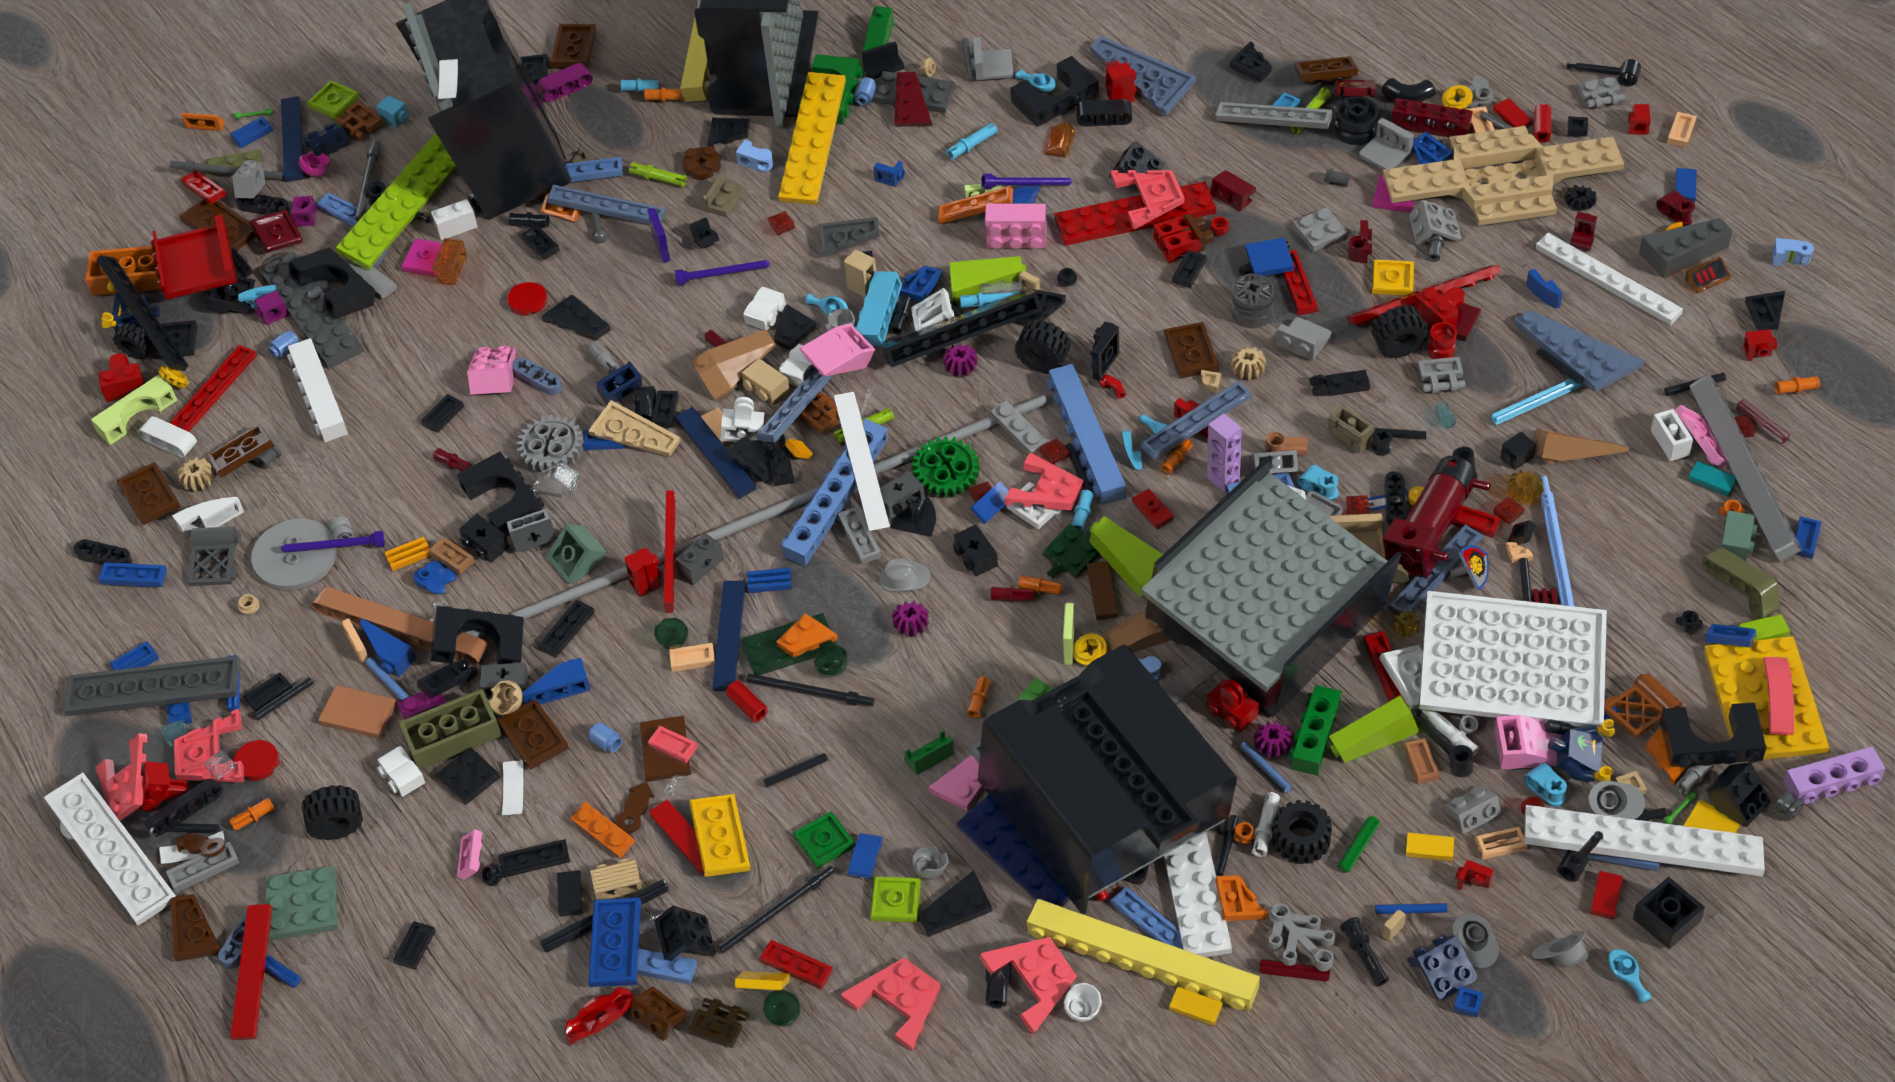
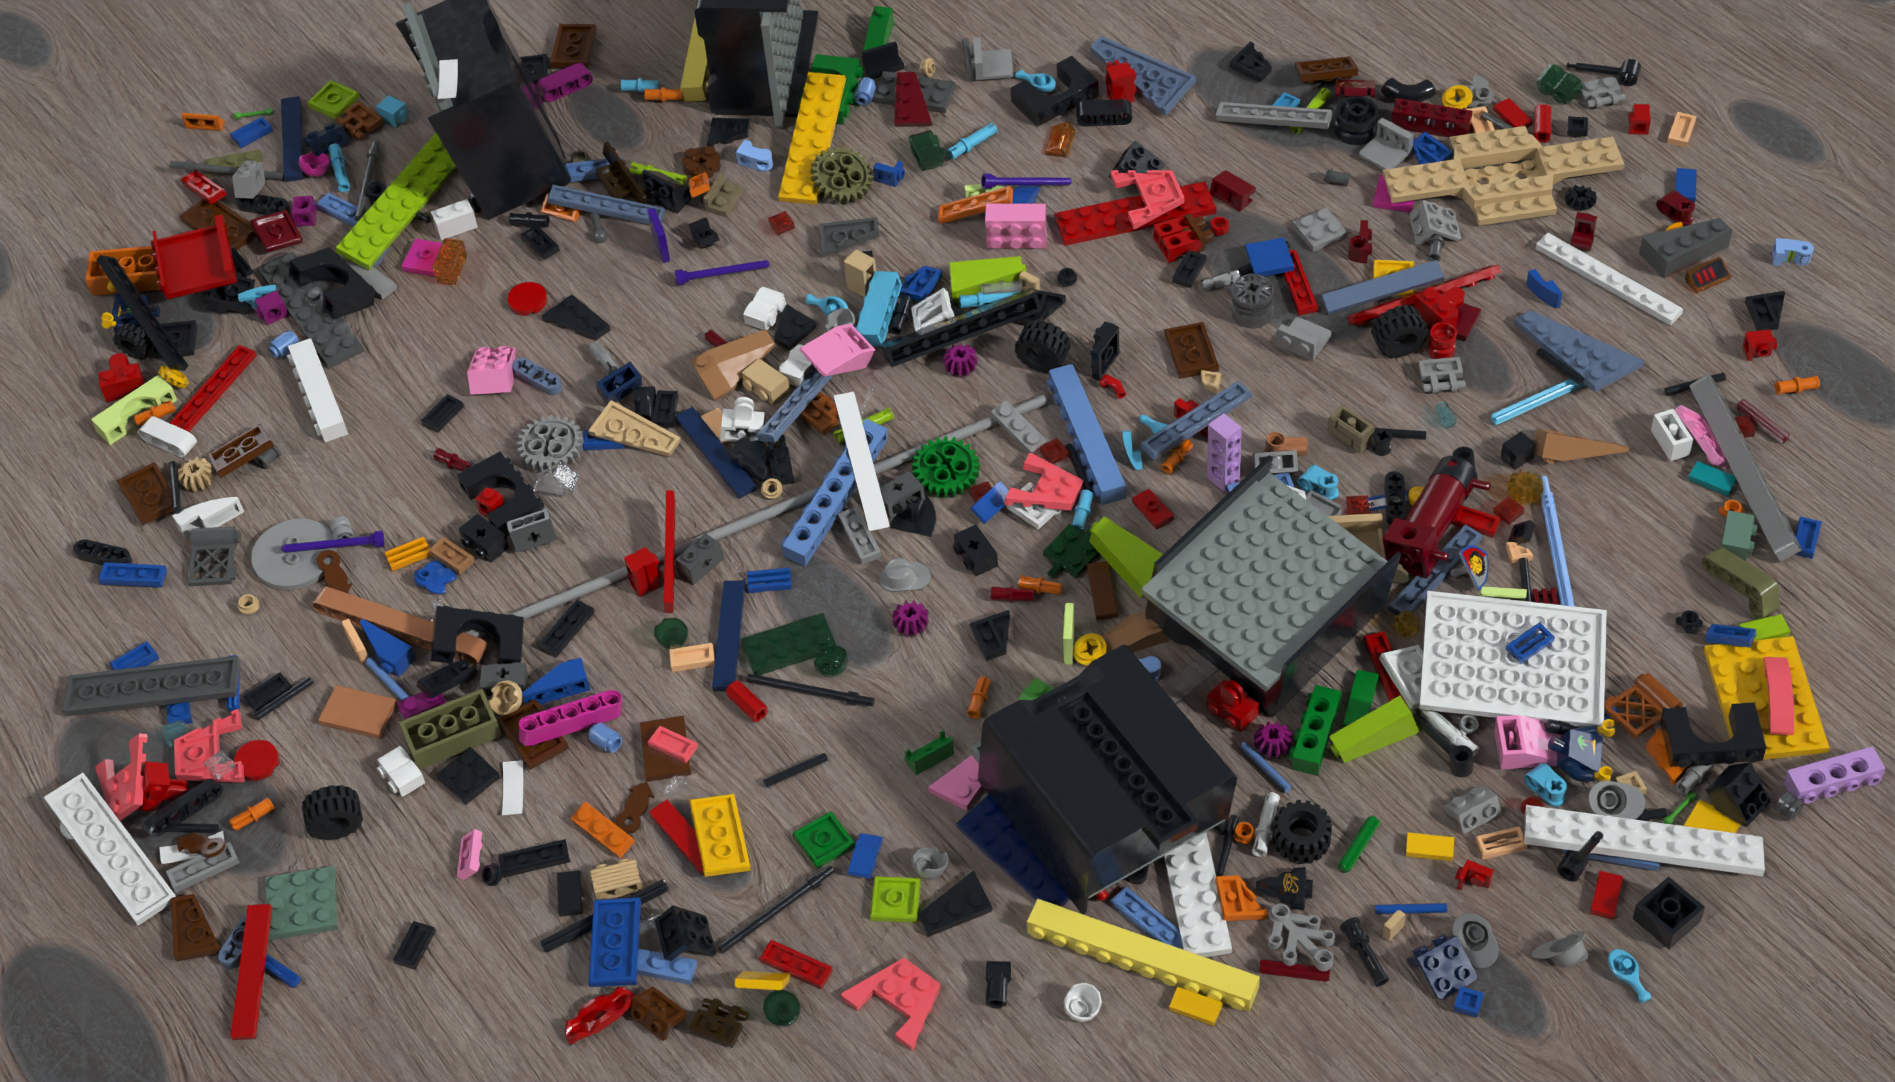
sand green slope [546,524,607,584] -> none
orange wing [776,613,838,657] -> none
light orange tile [785,439,813,460] -> none
coral wing [979,937,1077,1034] -> none
tan gear [1231,346,1266,381] -> none
black hinge [1309,369,1370,397] -> none
nougat tile [1403,738,1440,784] -> none
none -> orange axle [134,400,176,426]
none -> black bar [169,461,182,514]
none -> reddish brown brick [317,550,352,593]
none -> medium azure pin [328,144,351,192]
none -> red brick [475,487,504,518]
none -> dark pink beam [519,690,622,746]
none -> dark brown bracket [596,141,647,204]
none -> black slope [642,170,691,214]
none -> orange plate [689,172,710,198]
none -> tan plate [761,478,783,499]
none -> olive gear [810,146,873,204]
none -> clear green brick [909,130,946,171]
none -> black wing [970,610,1010,661]
none -> light grey axle [1202,270,1240,291]
none -> black rock [1256,867,1313,910]
none -> sand blue tile [1322,260,1444,315]
none -> green tile [1343,670,1379,728]
none -> yellowish green tile [1478,587,1527,601]
none -> blue tile [1506,622,1555,664]
none -> clear green brick [1536,64,1583,105]

